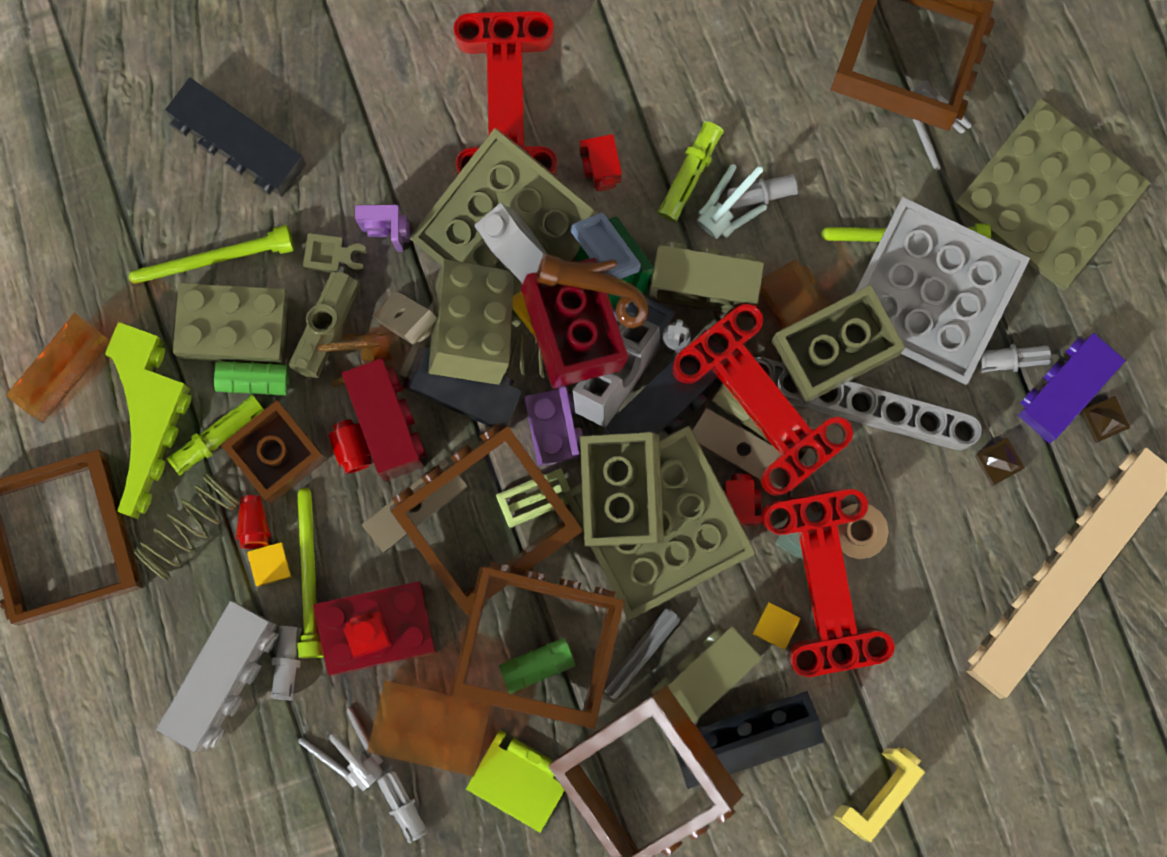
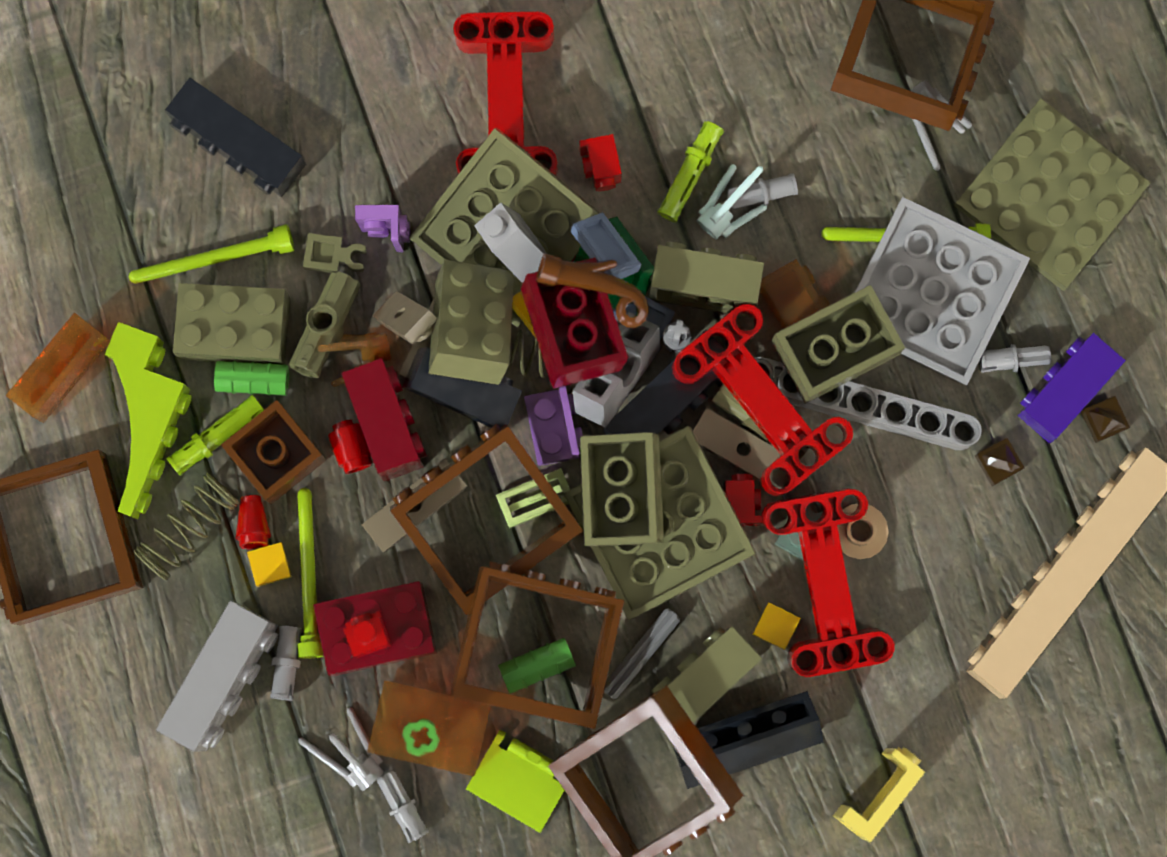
none -> bright green axle [402,718,439,756]

